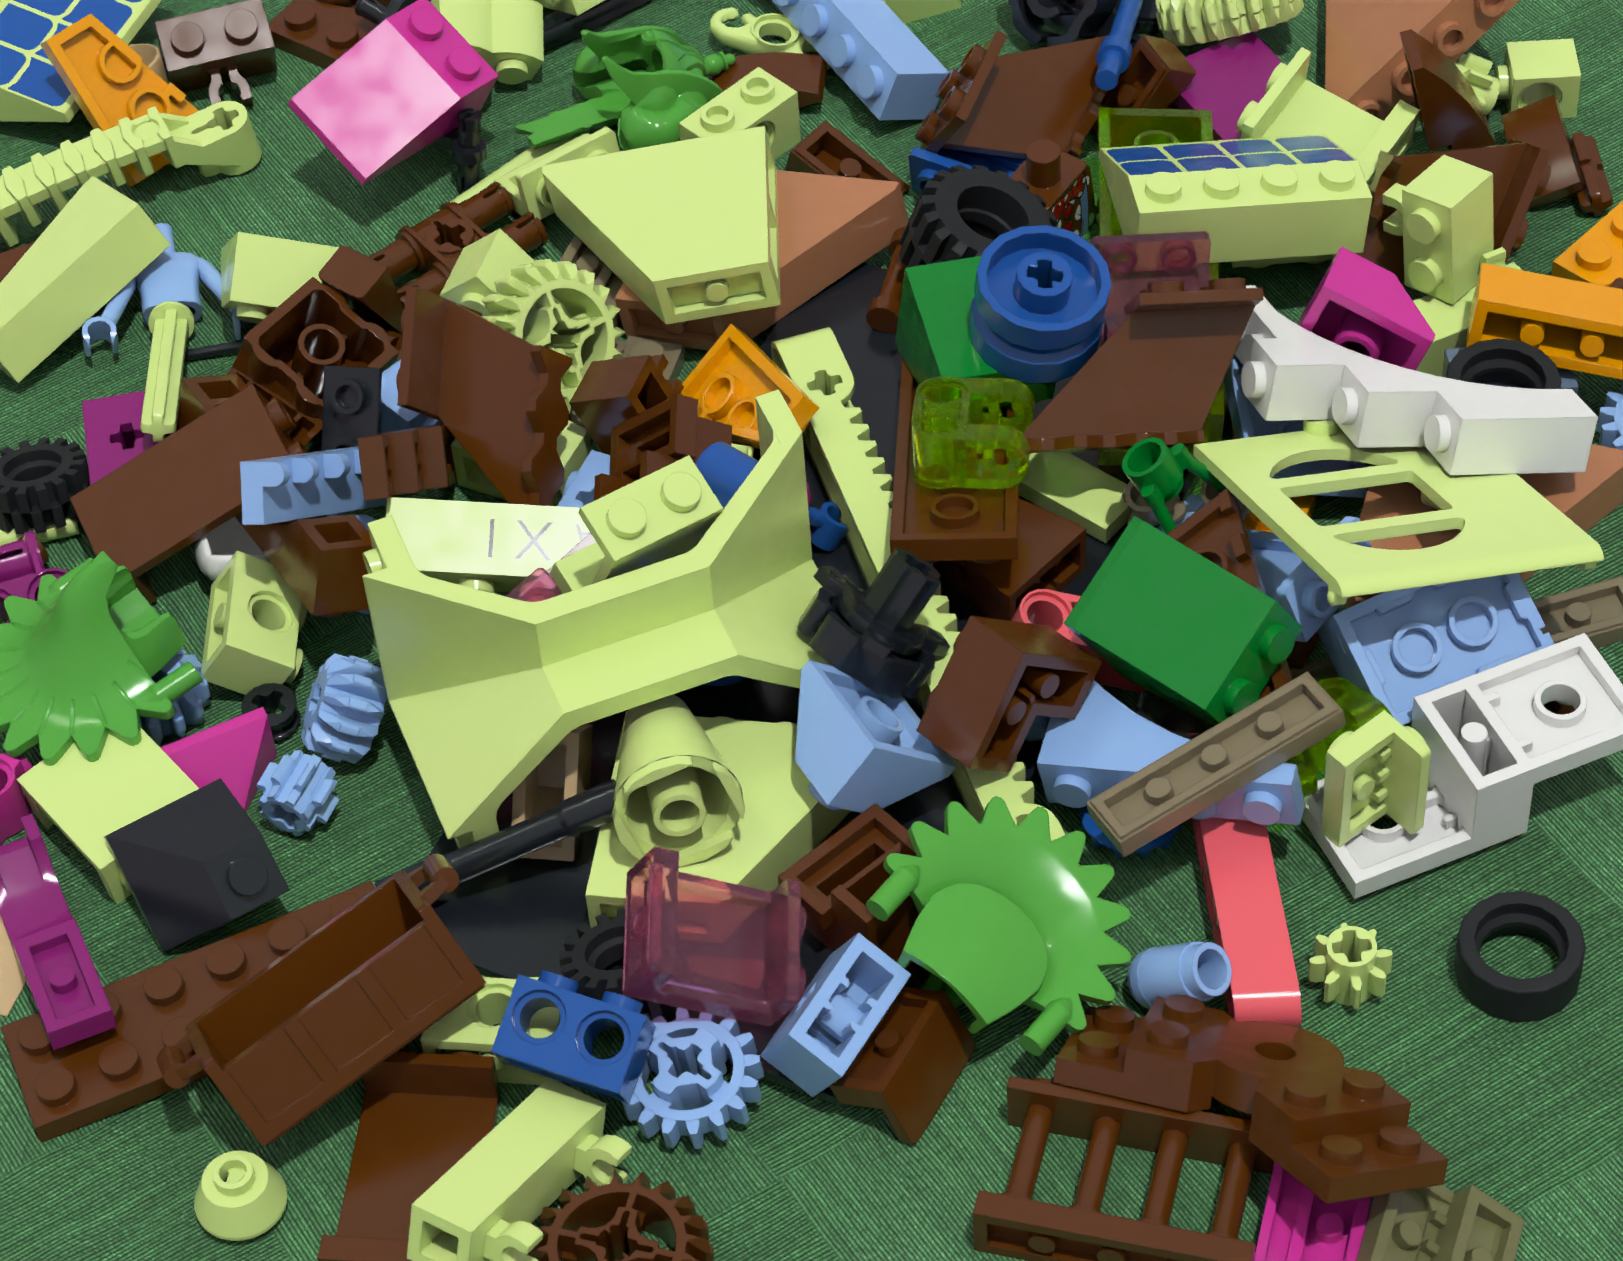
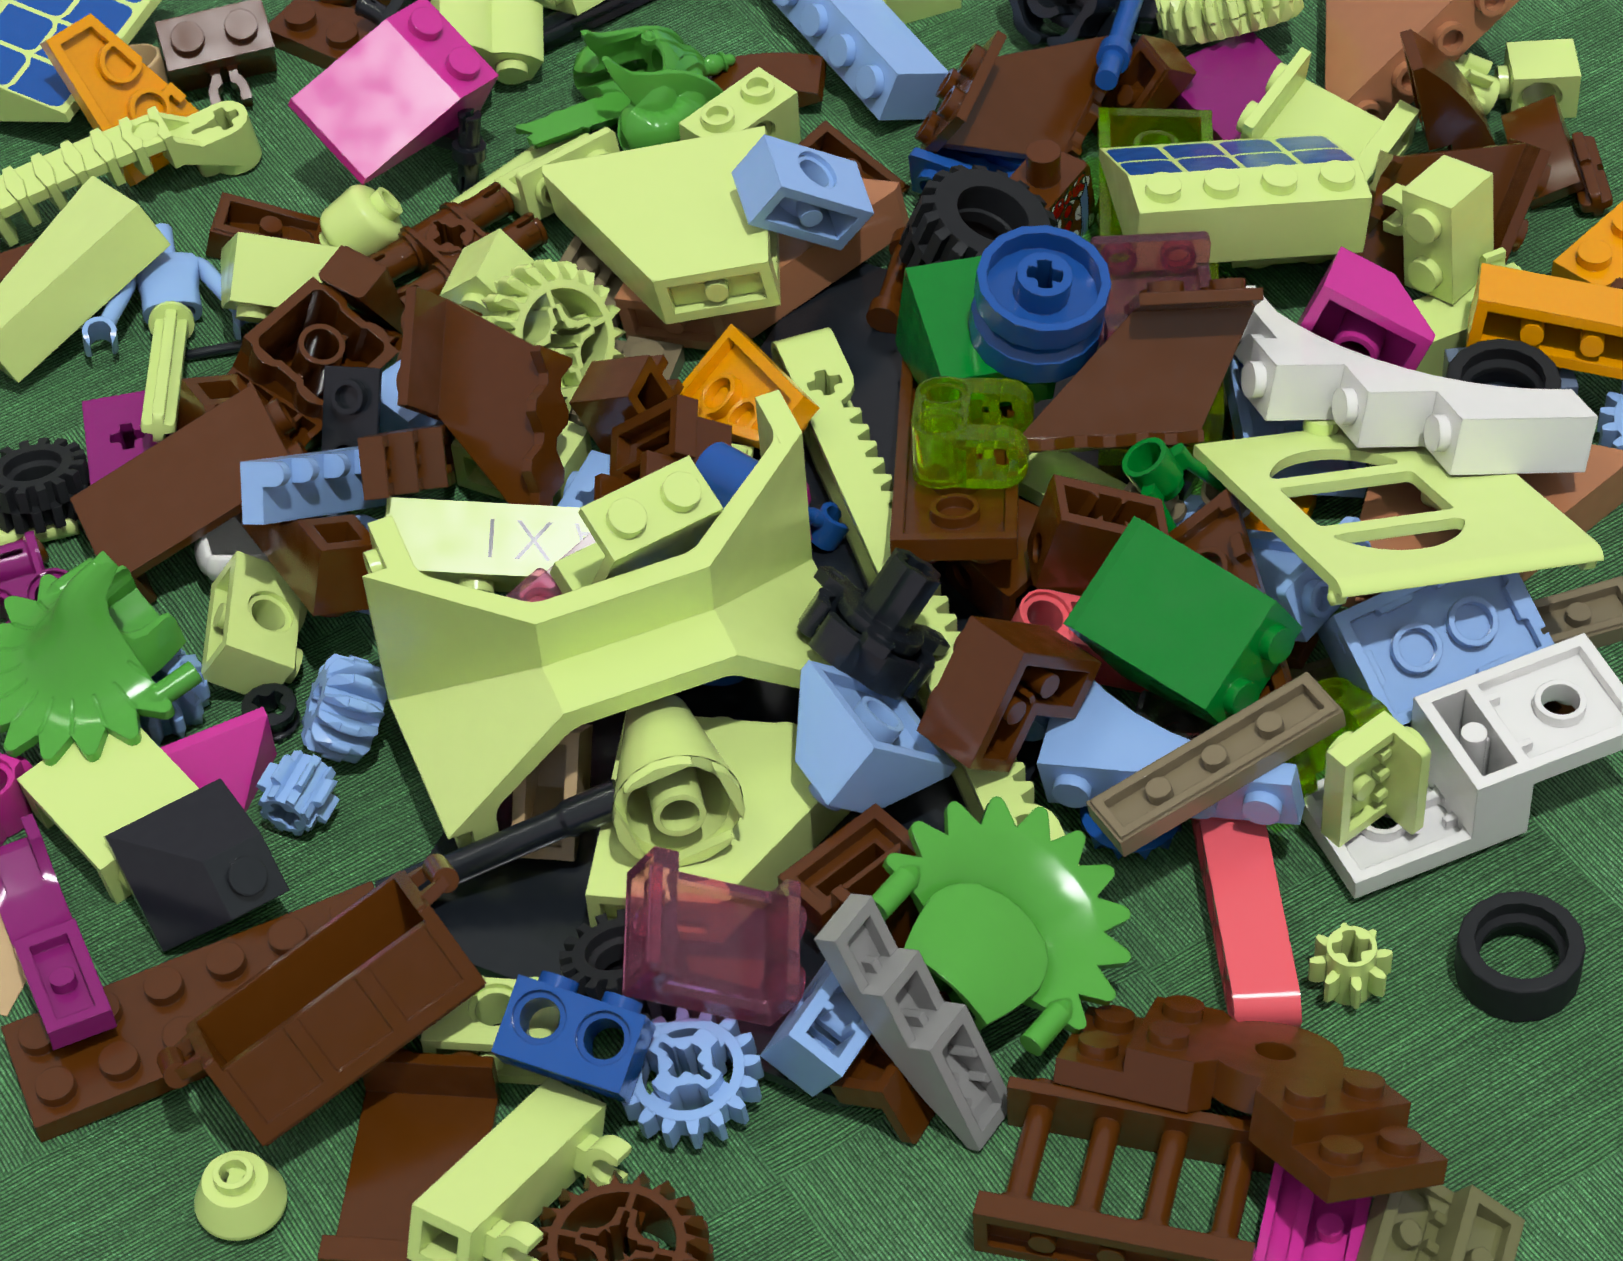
yellowish green piece [710,7,832,71] -> none
light blue piece [1127,942,1232,1009] -> none
none -> reddish brown slope [205,192,322,259]
none -> yellowish green head [319,184,403,257]
none -> light blue brick [731,134,874,251]
none -> light grey slope [814,894,1007,1151]
none -> reddish brown torso [1027,474,1169,596]

